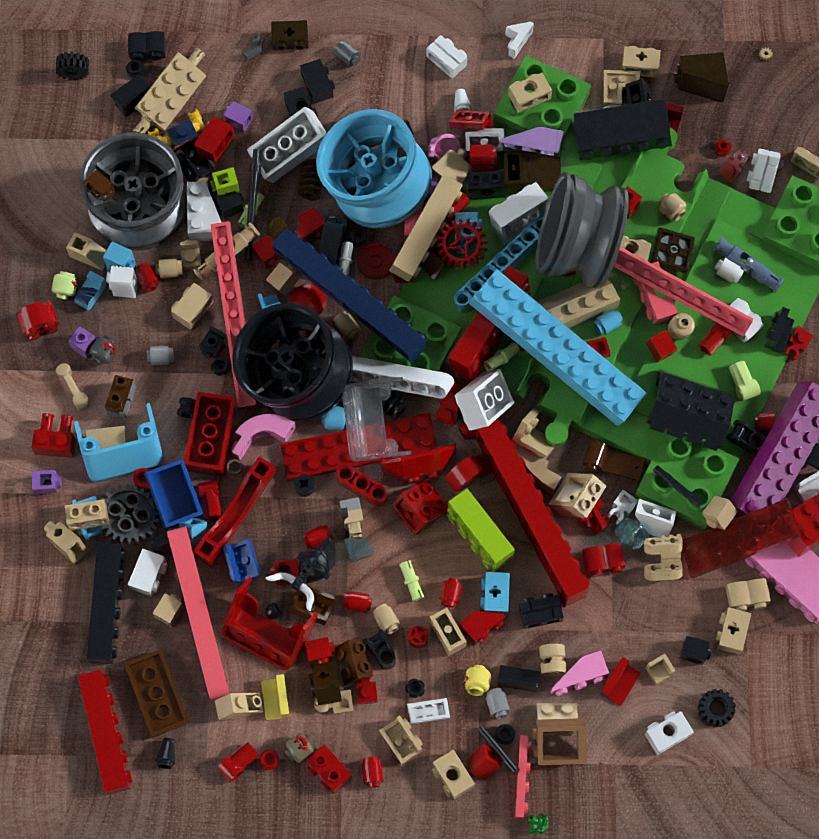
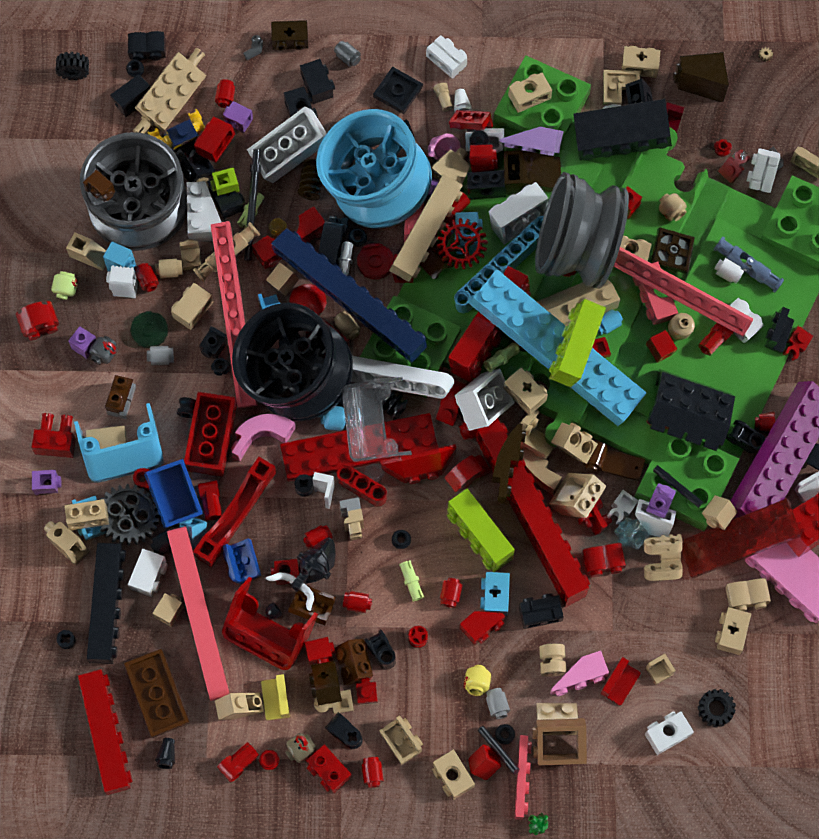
tan bar [56,363,90,411] -> none
medium azure leg [74,271,107,310] -> none
dark tan plate [225,459,244,478] -> none
clear light blue panel [344,537,373,562] -> none
tan brick [373,604,400,635] -> none
red bracket [391,481,448,536] -> none
black plate [405,678,425,698] -> none
white plate [407,698,450,725] -> none
tan brick [429,608,467,656] -> none
black panel [497,665,540,692] -> none
white slope [505,22,534,59] -> none
black brick [680,636,712,665] -> none
yellowish green piece [728,361,761,401] -> none
none -> black bush [56,630,76,649]
none -> clear green tile [130,311,168,348]
none -> red brick [215,79,235,108]
none -> white panel [313,472,335,509]
none -> black piece [325,712,363,749]
none -> black plate [373,66,423,114]
none -> black plate [392,530,411,549]
none -> tan pin [433,83,454,111]
none -> black plate [470,130,489,145]
none -> dark brown slope [492,423,526,503]
none -> tan brick [503,368,548,416]
none -> lime brick [549,299,606,387]
none -> tan brick [551,422,598,464]
none -> medium lavender brick [646,483,676,519]

